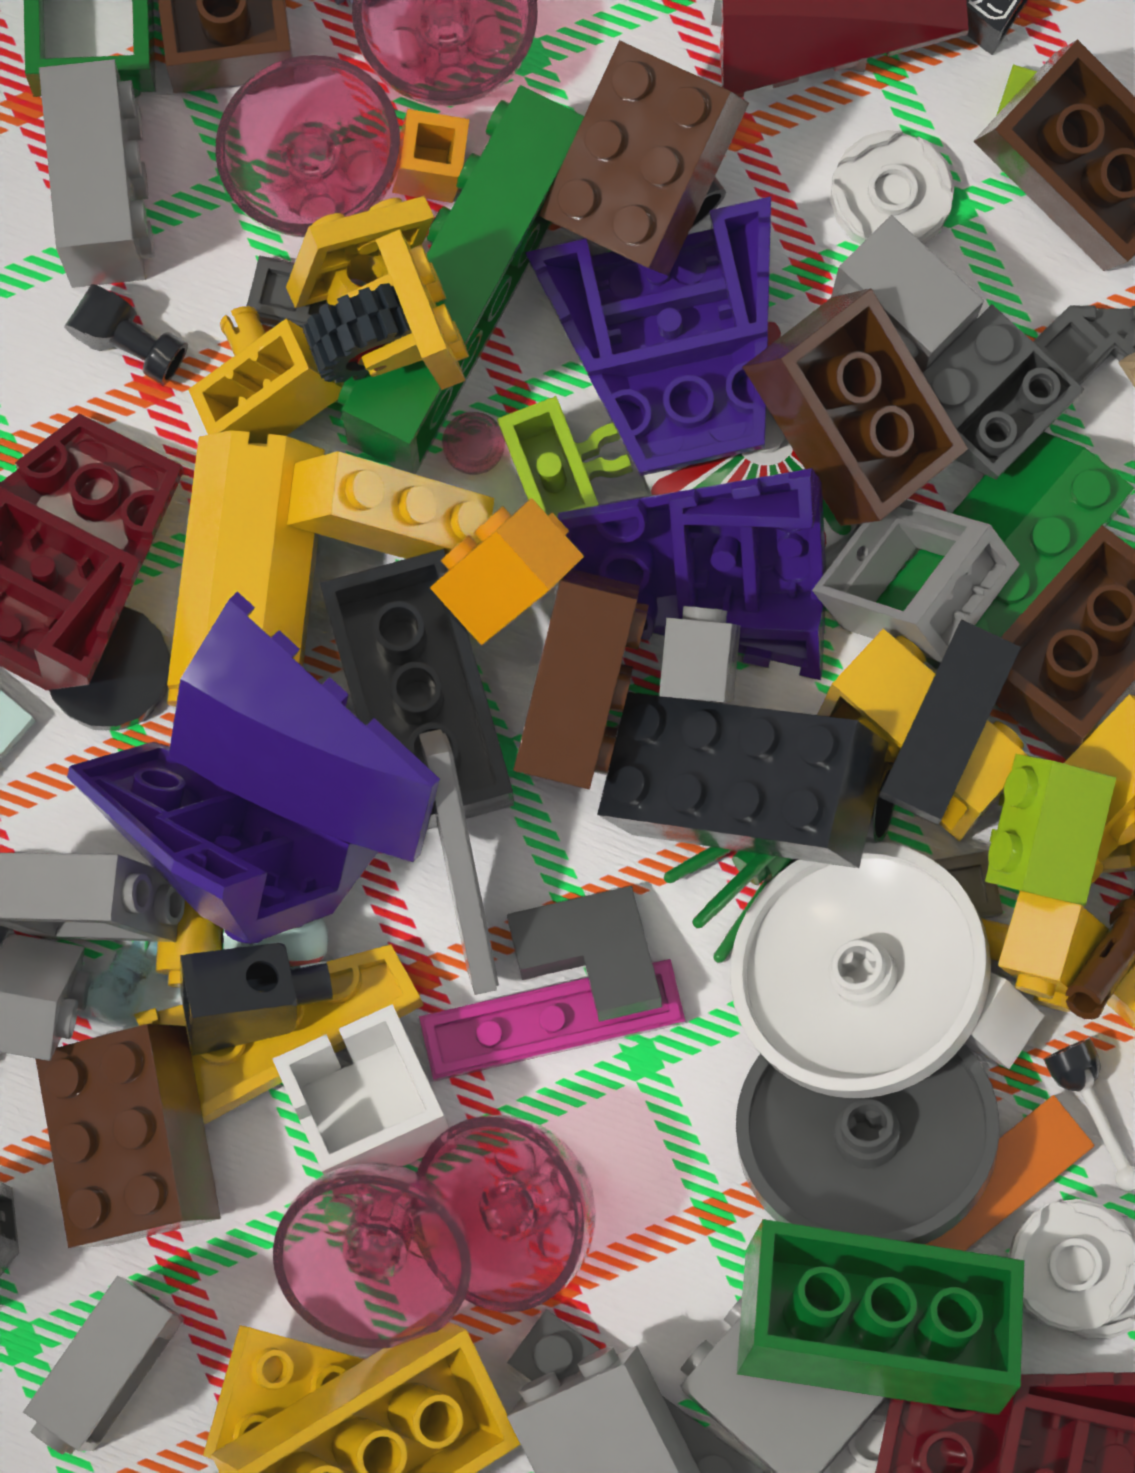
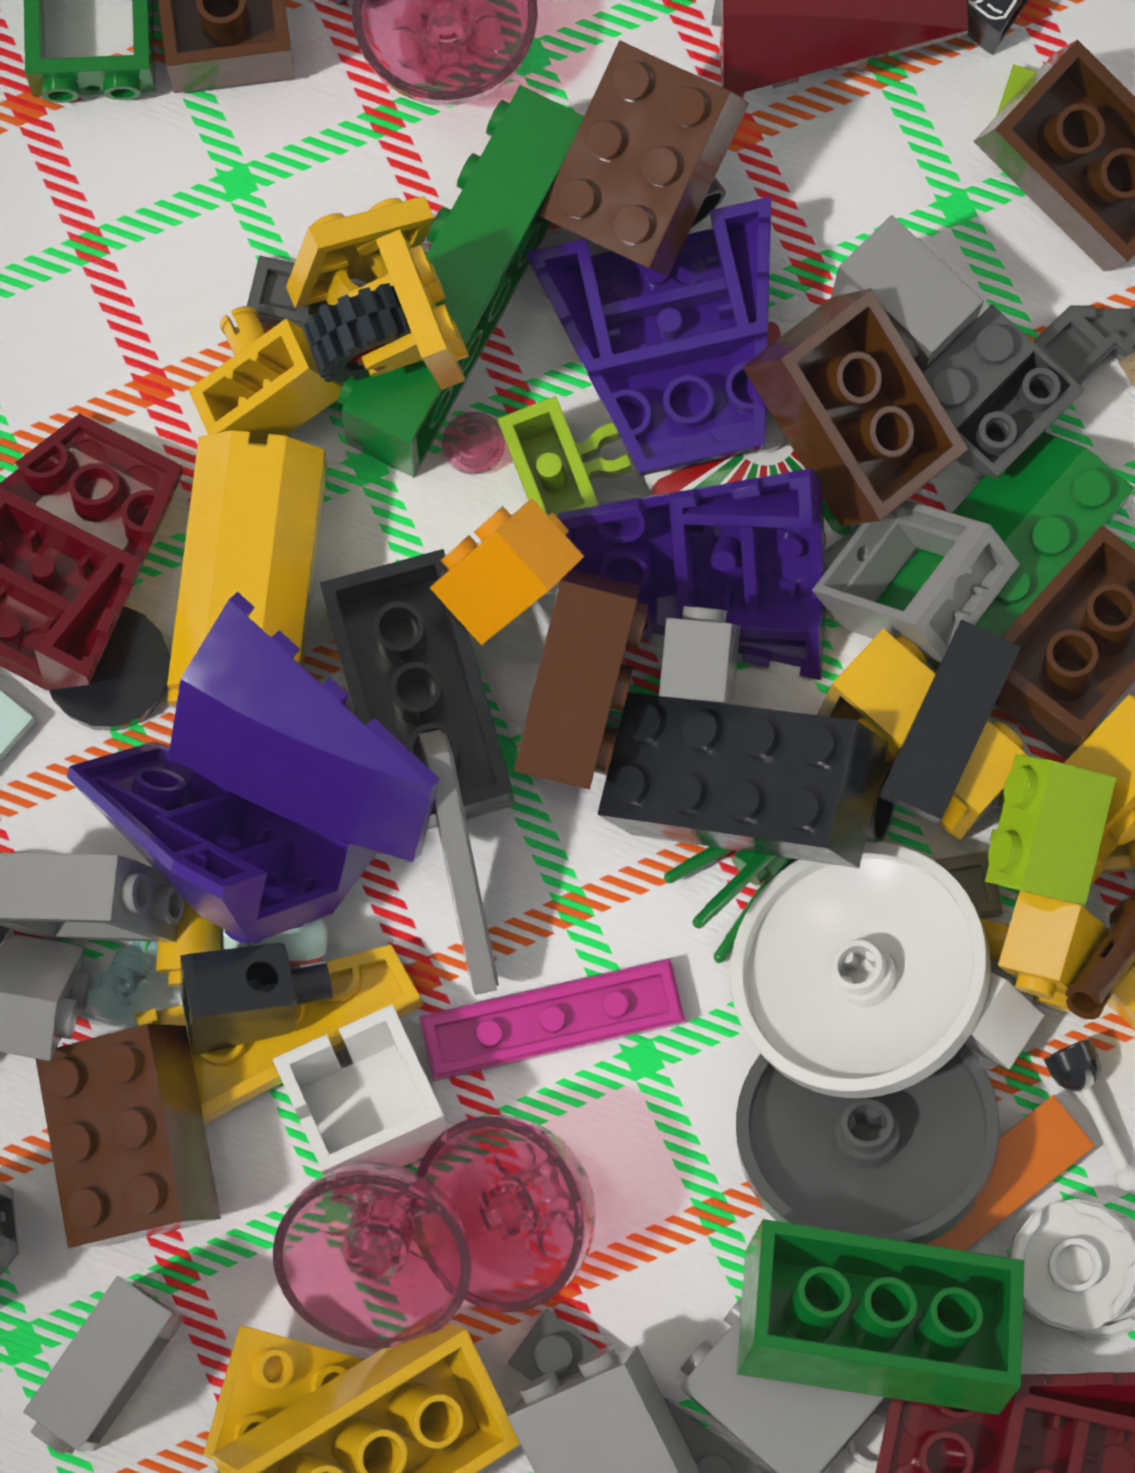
light grey brick [39,59,155,288] -> none
black leg [64,284,188,386] -> none
clear pink piece [216,55,401,238] -> none
yellow brick [287,451,494,559] -> none
light orange brick [392,109,469,203] -> none
dark grey tile [507,886,662,1022] -> none
white tile [830,130,955,245] -> none

